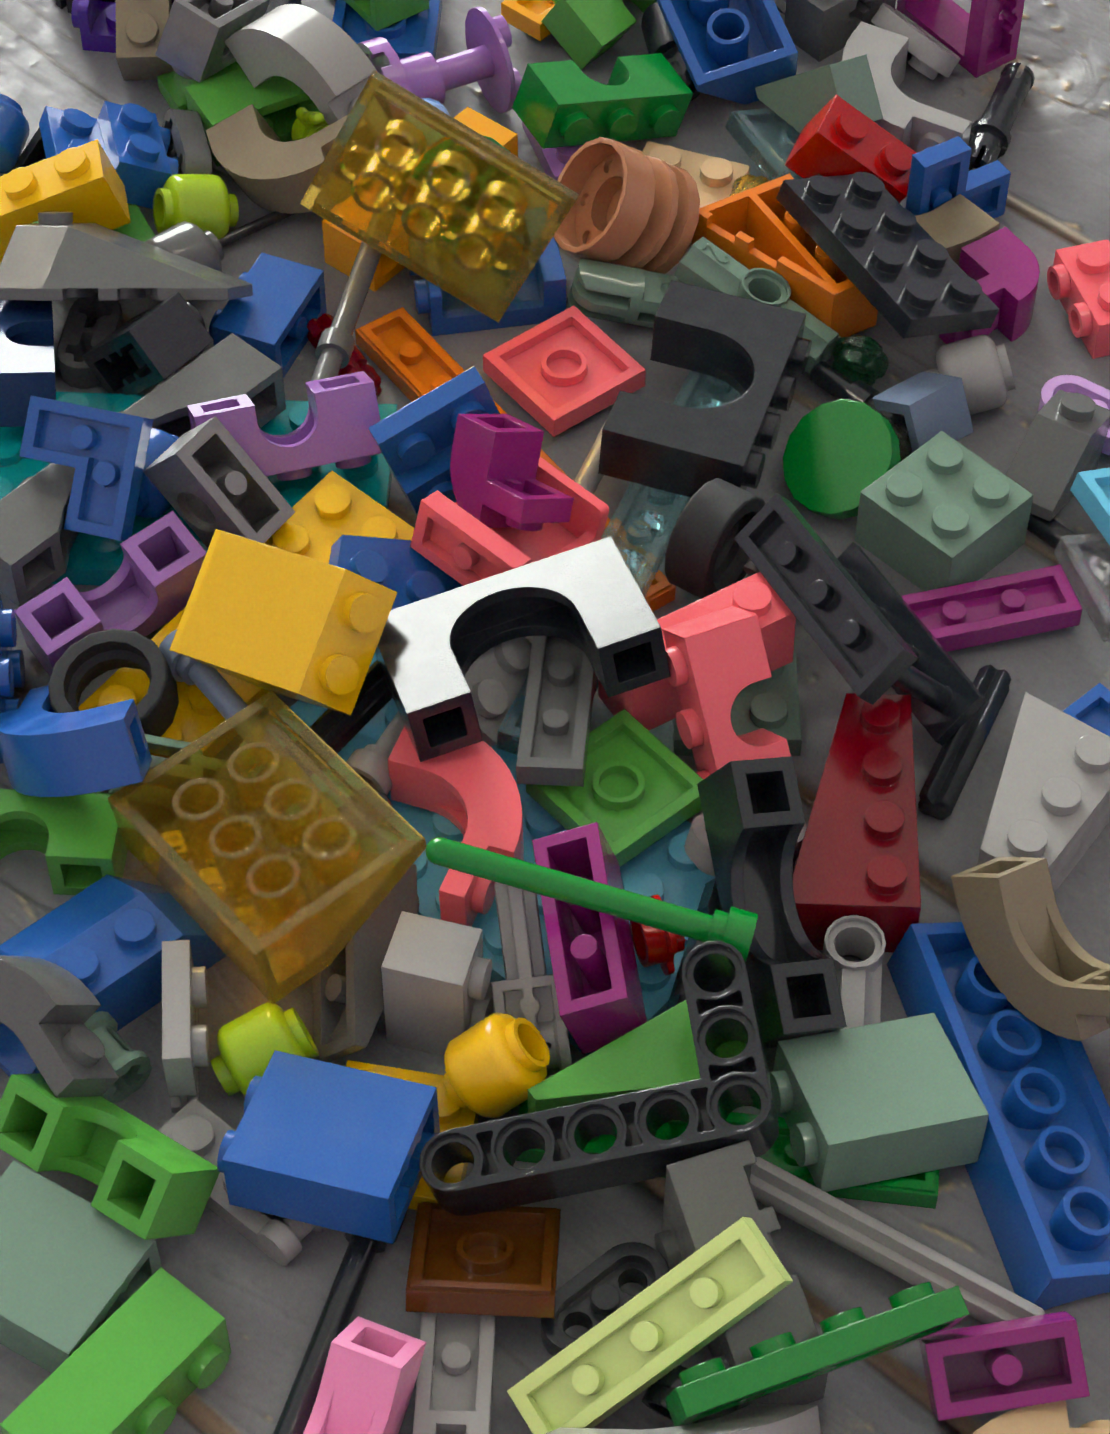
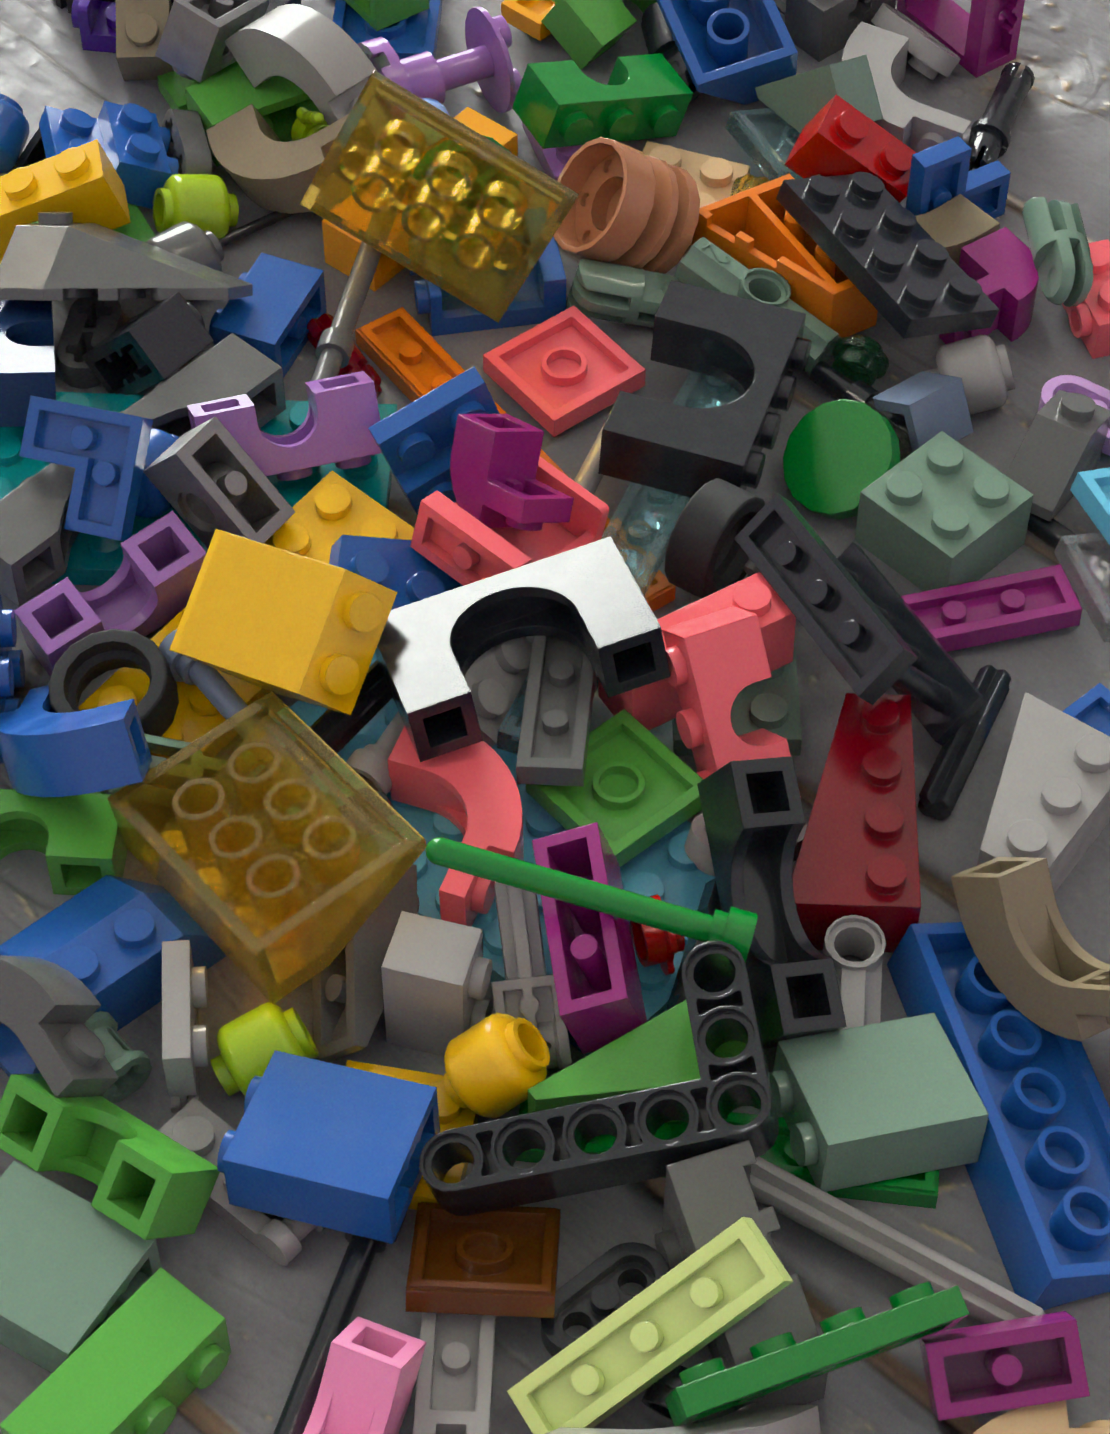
none -> sand green arm [1022,197,1093,307]

